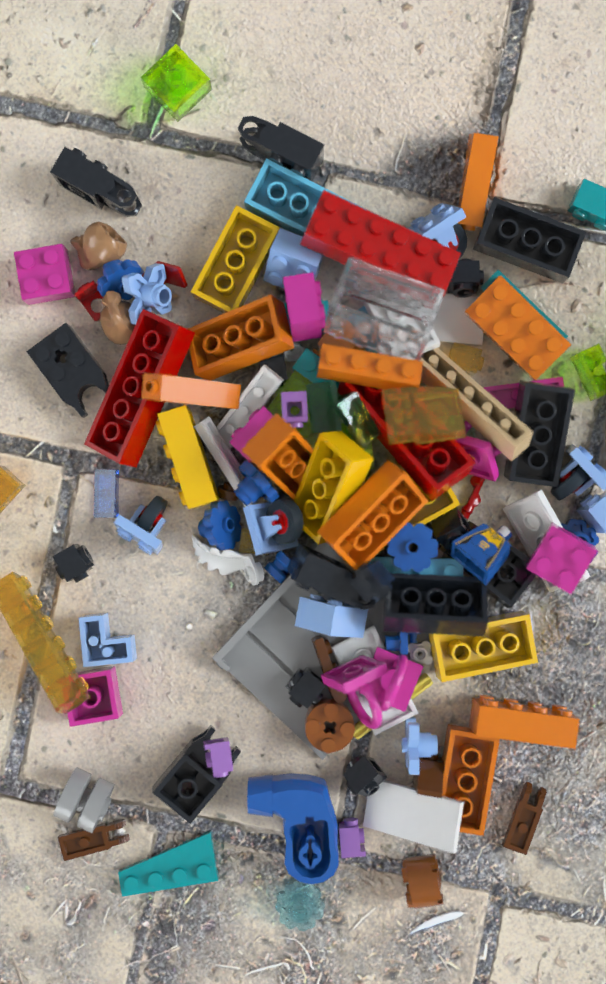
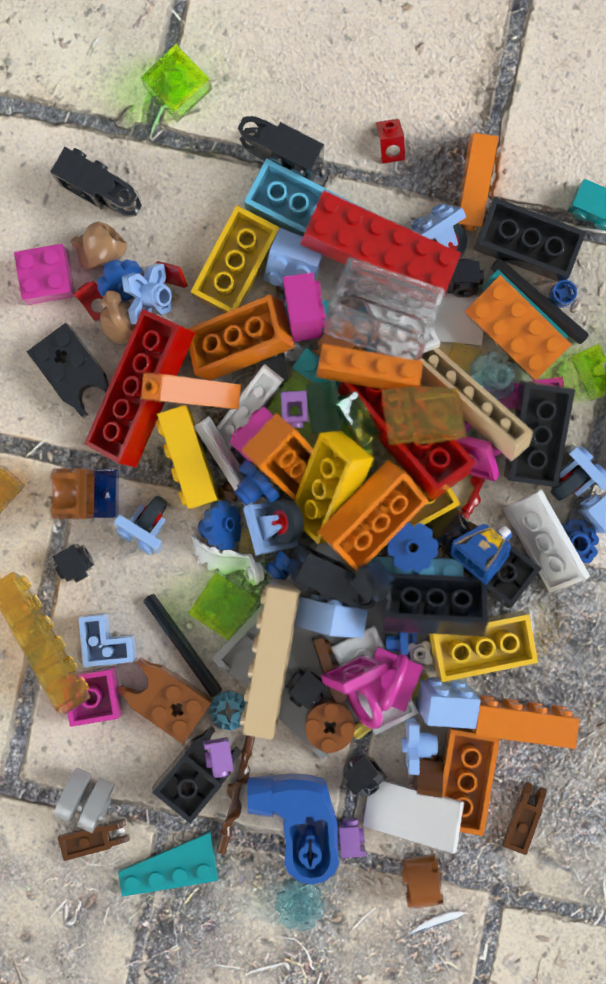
dark pink brick [526,522,598,594] -> none
none -> dark orange brick [50,468,95,519]
none -> dark orange brick [117,657,213,744]
none -> black axle [143,594,222,697]
none -> clear neon green brick [188,571,257,641]
none -> medium azure gear [209,691,246,731]
none -> reddish brown piece [216,735,255,854]
none -> tan brick [240,578,301,740]
none -> red bracket [376,119,405,164]
none -> light blue brick [415,677,480,729]
none -> clear light blue plant [469,352,517,400]
none -> black axle [491,258,589,344]
none -> blue wheel [548,280,577,308]

